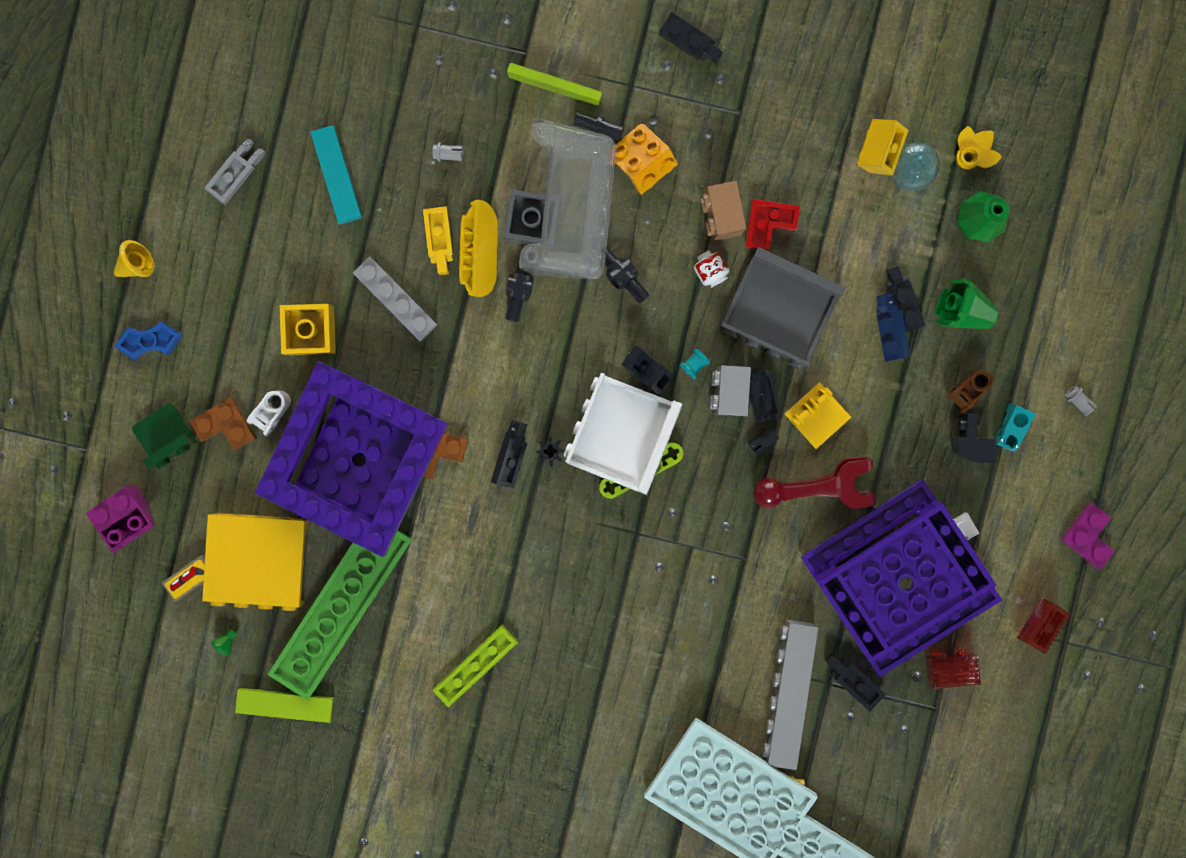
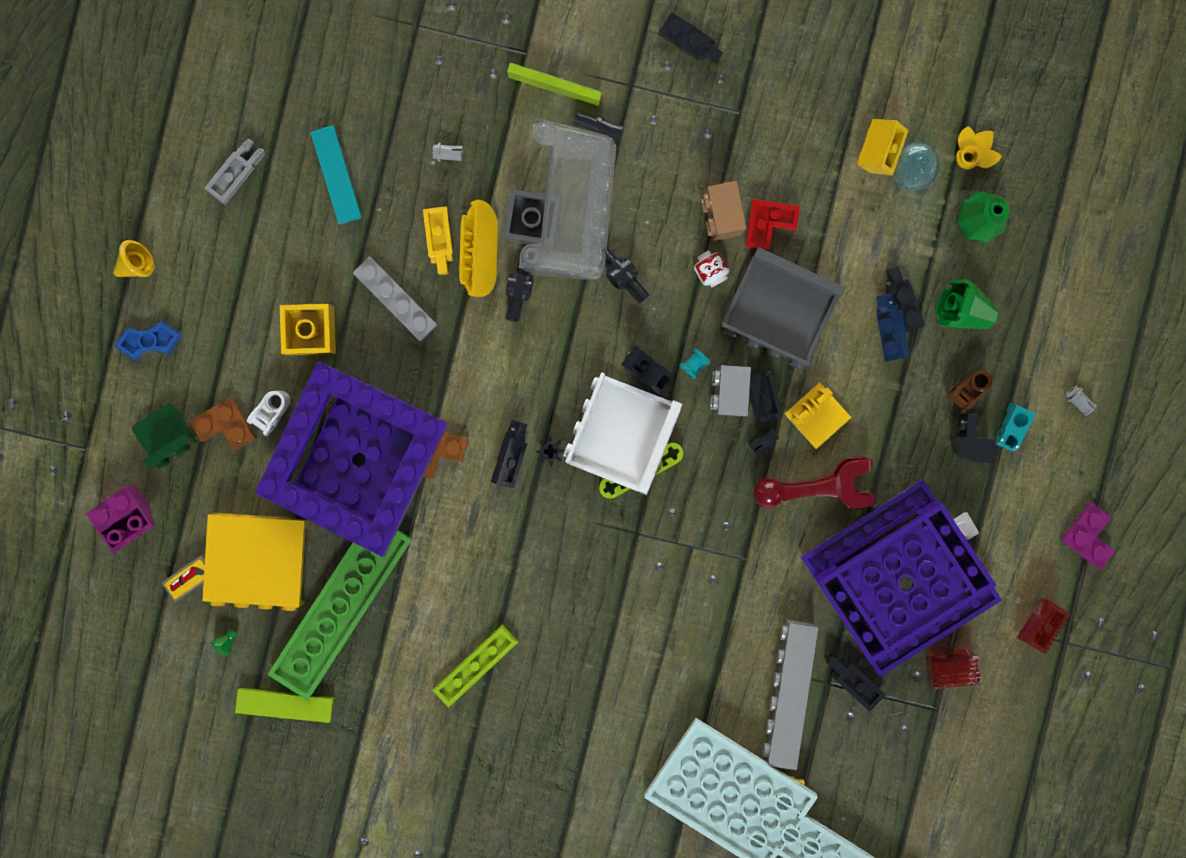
light orange bracket [607,124,678,195] -> none

